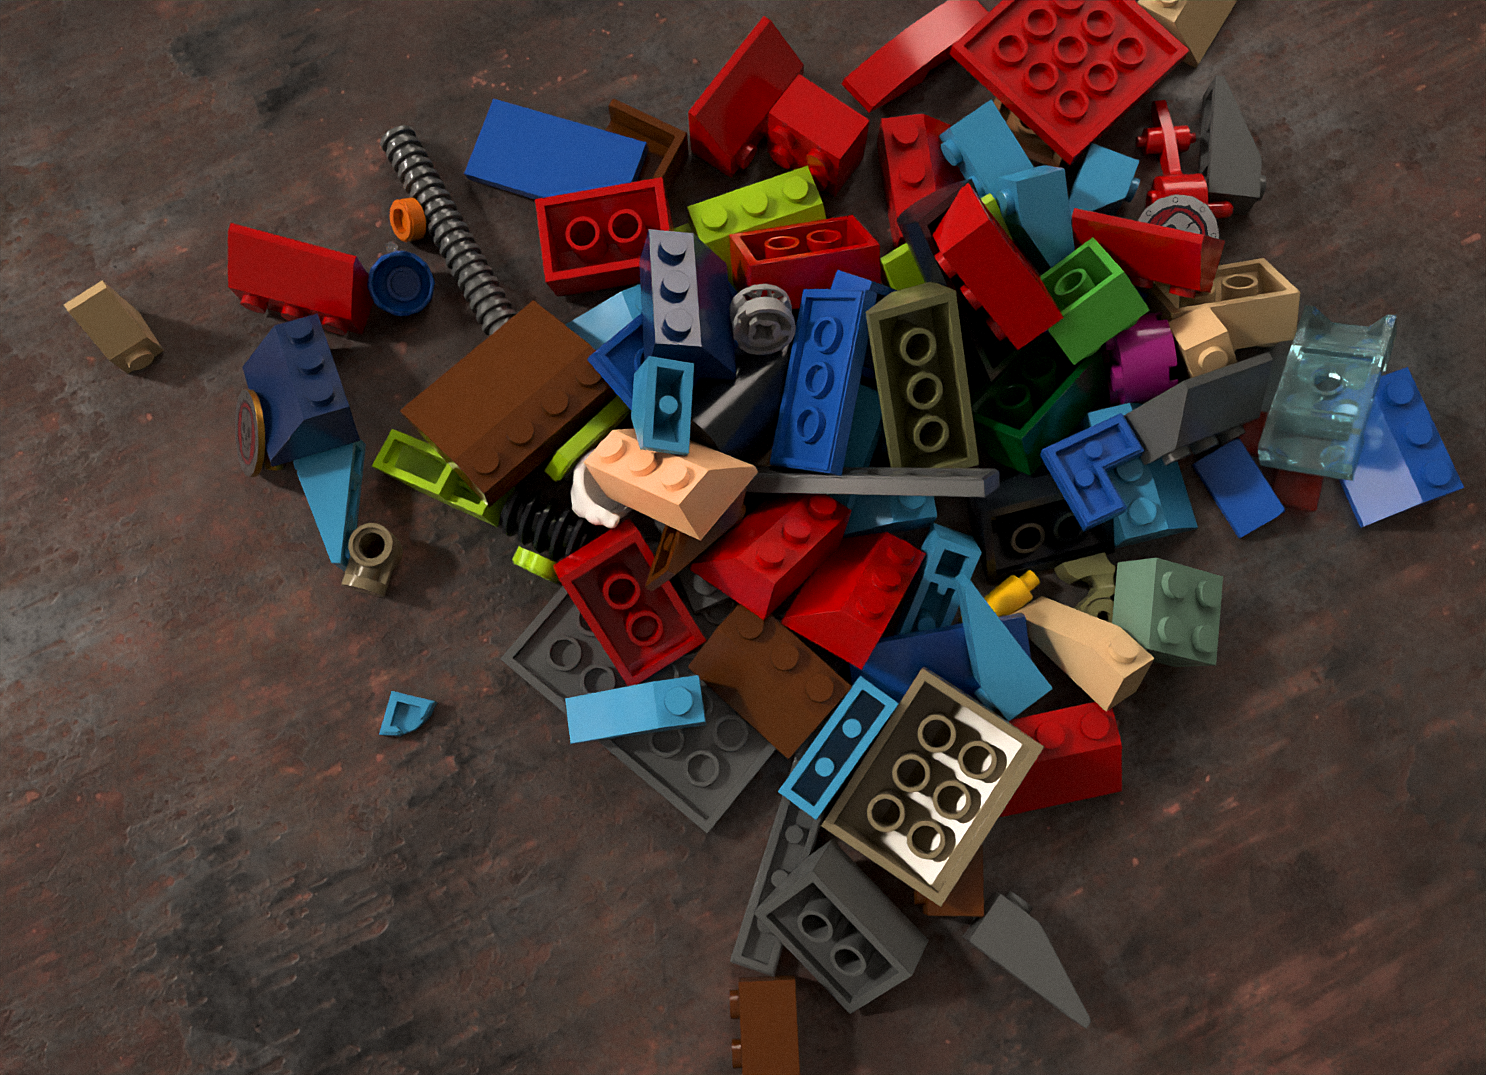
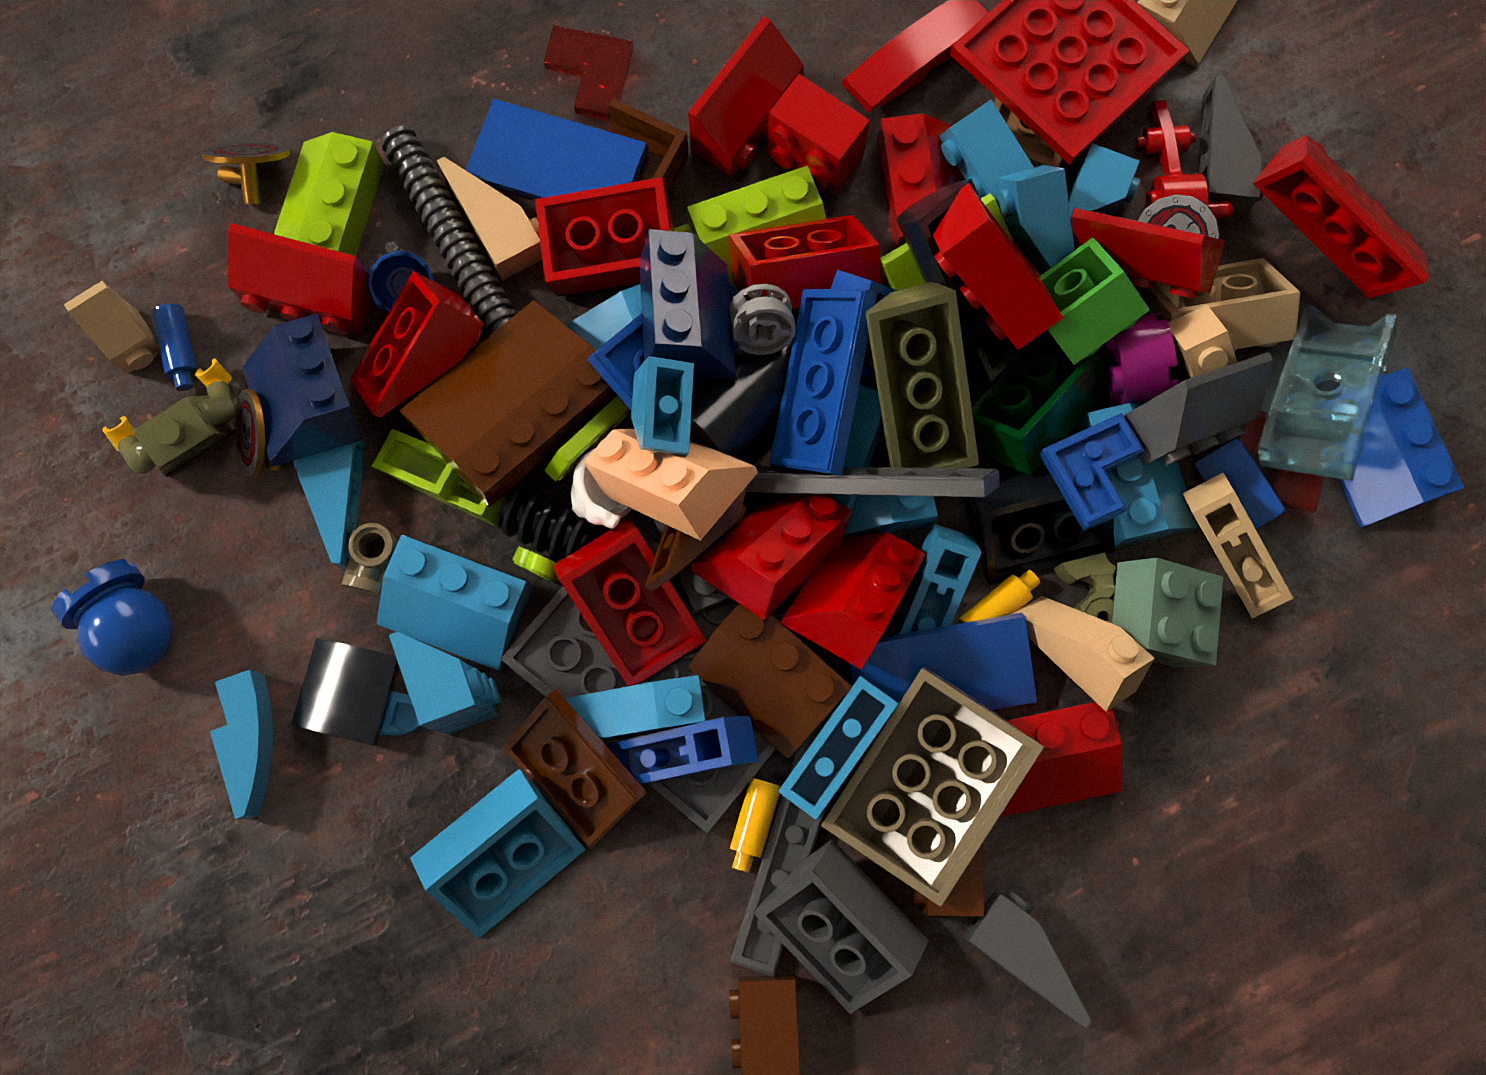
orange tile [390,197,426,242] -> none
dark azure slope [955,572,1053,722] -> none
none -> blue tile [51,559,173,676]
none -> olive torso [102,358,235,476]
none -> blue cylinder [151,303,198,391]
none -> pearl gold shield [201,143,290,204]
none -> dark azure slope [210,670,273,819]
none -> lime slope [274,132,385,256]
none -> black slope [291,638,399,746]
none -> red slope [350,270,484,418]
none -> dark azure slope [377,534,534,671]
none -> dark azure slope [389,632,501,735]
none -> dark azure slope [410,768,586,939]
none -> tan slope [437,157,543,281]
none -> reddish brown tile [502,689,648,849]
none -> clear red tile [543,25,634,121]
none -> blue slope [606,716,759,784]
none -> yellow cylinder [730,778,781,873]
none -> tan slope [1183,473,1294,618]
none -> red slope [1252,135,1429,299]

